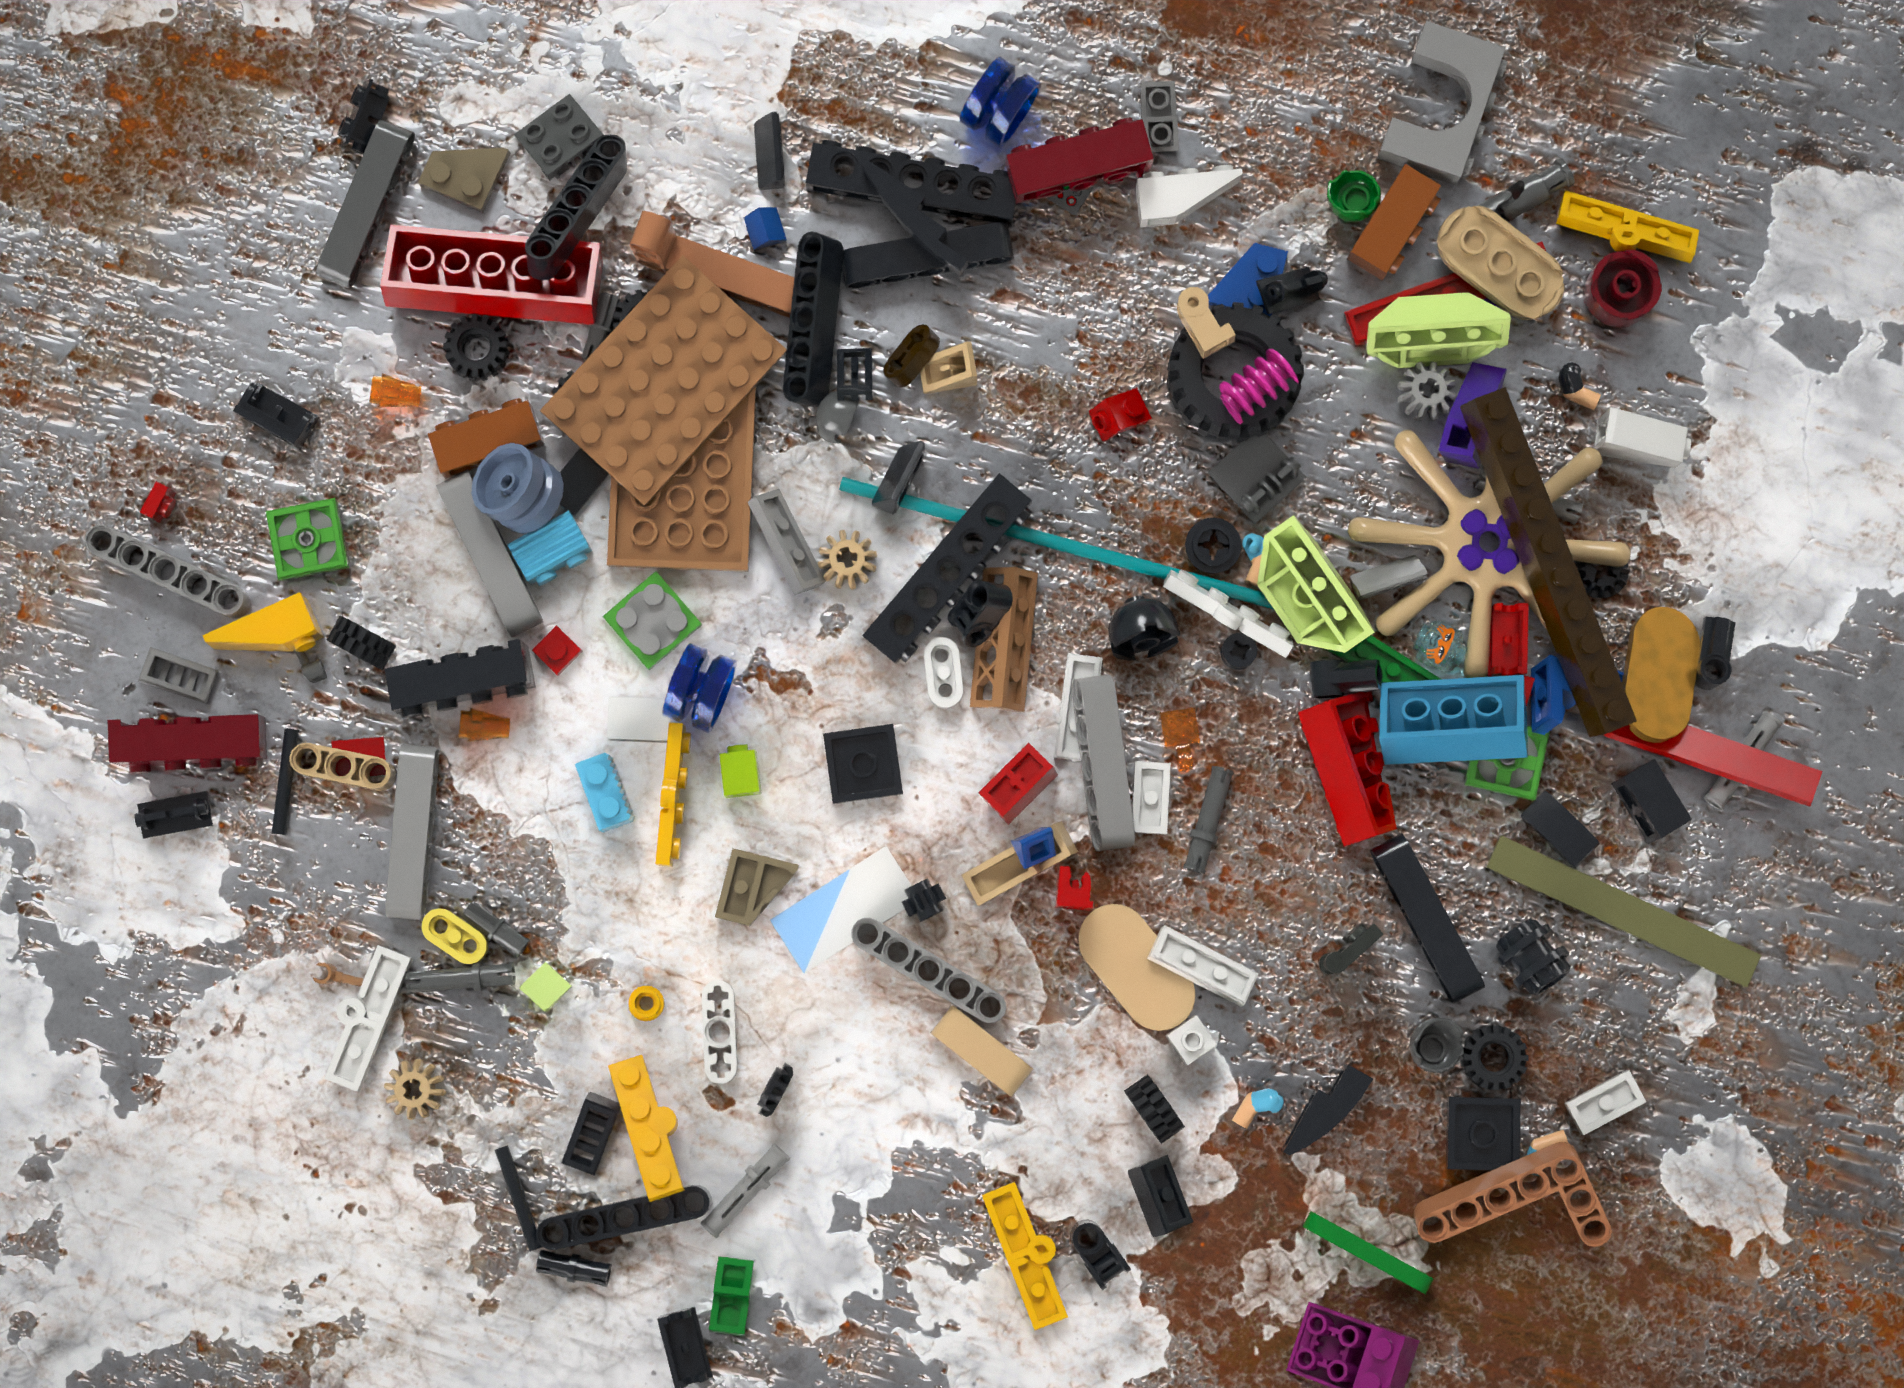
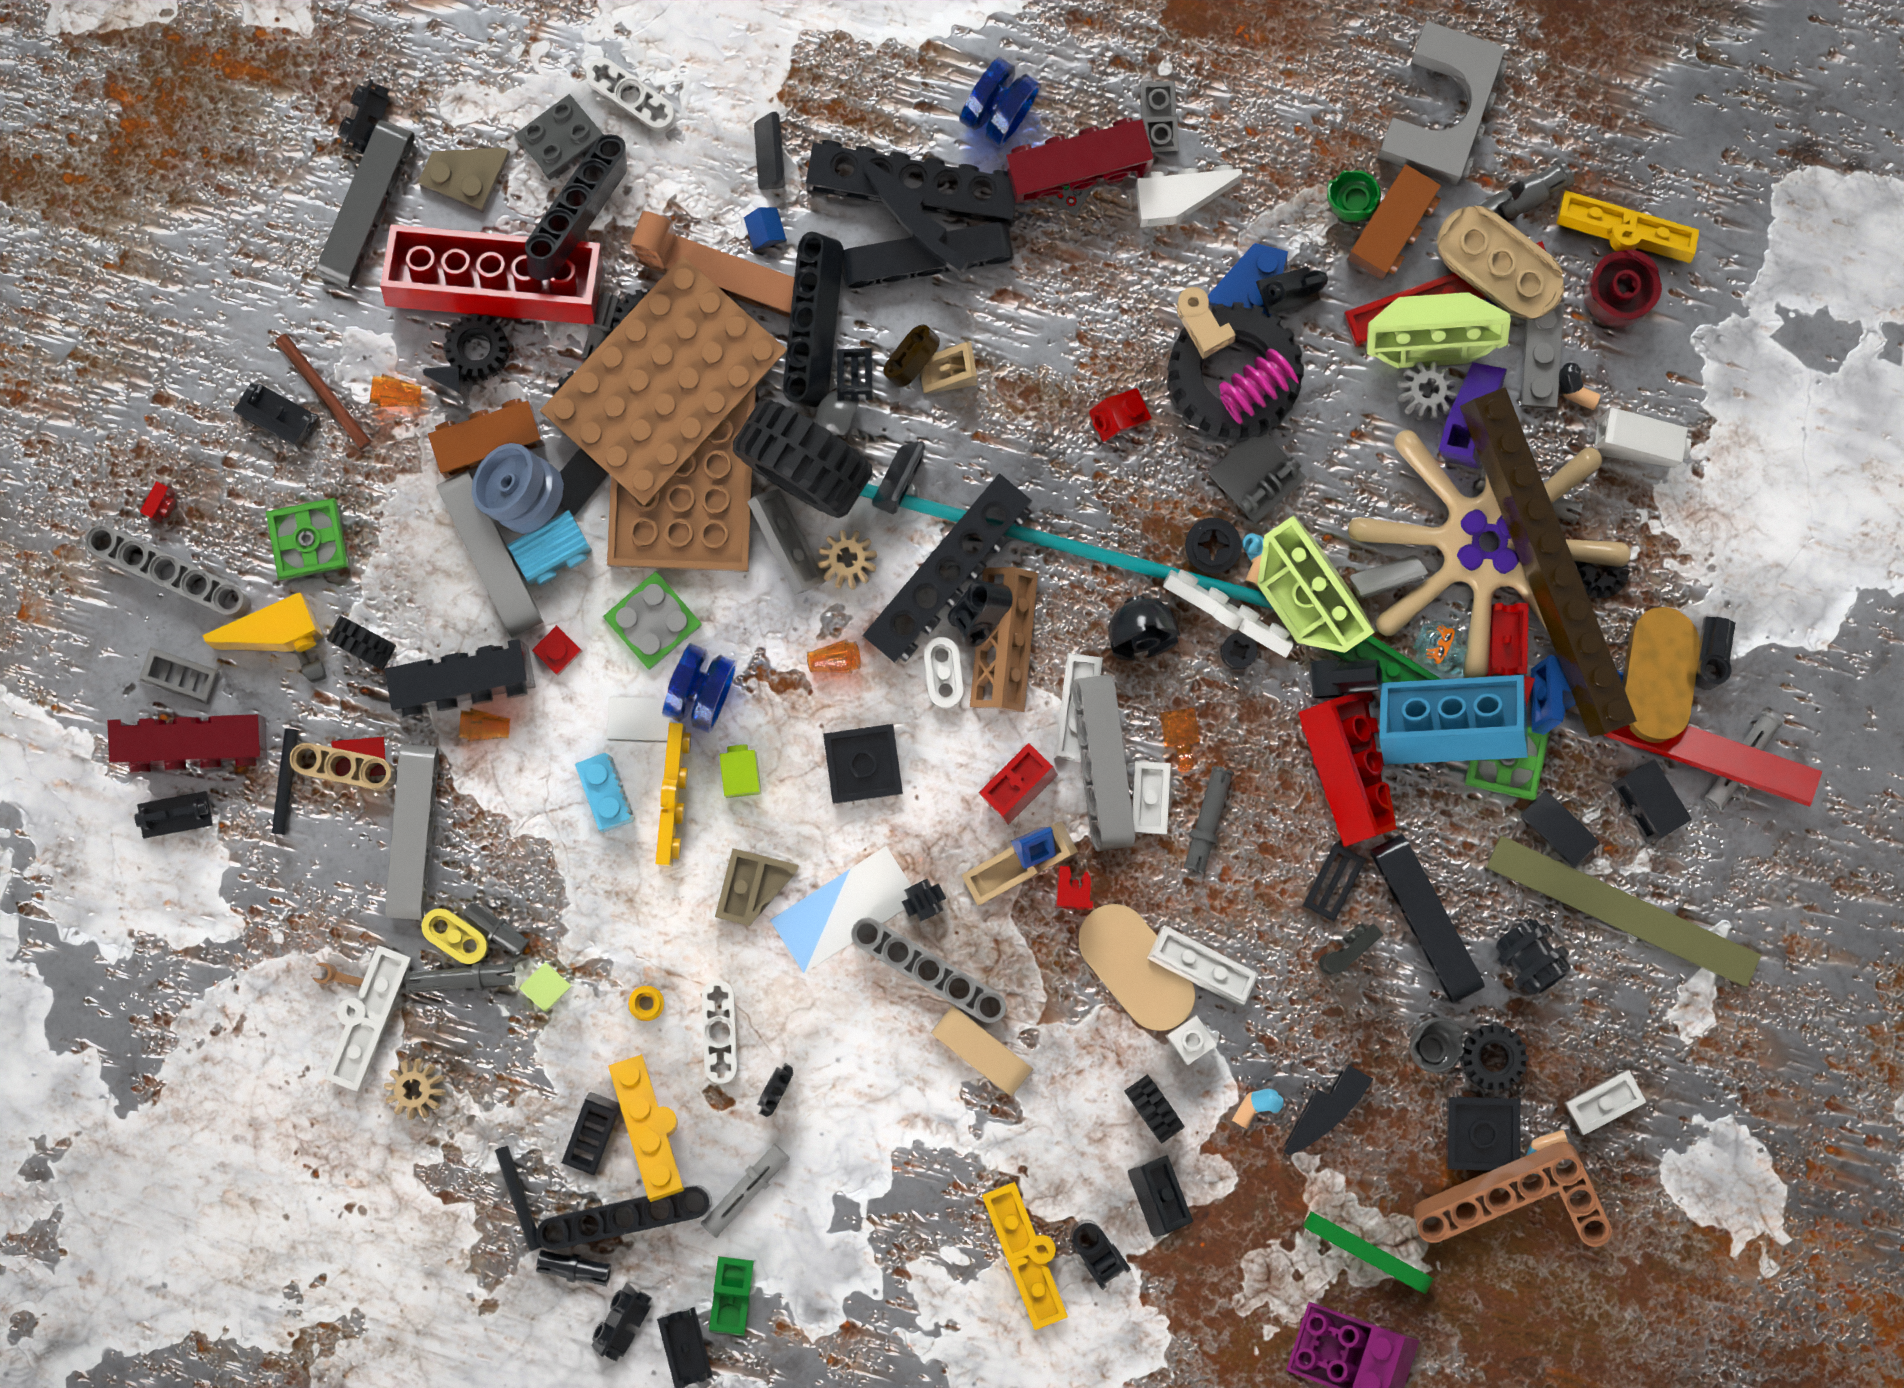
none -> copper bar [275,333,372,450]
none -> black slope [423,366,470,405]
none -> white beam [586,58,675,132]
none -> black hinge [591,1282,652,1362]
none -> black tyre [733,399,872,518]
none -> clear orange cone [807,639,861,674]
none -> black tile [1302,843,1366,922]
none -> light grey plate [1520,304,1564,410]

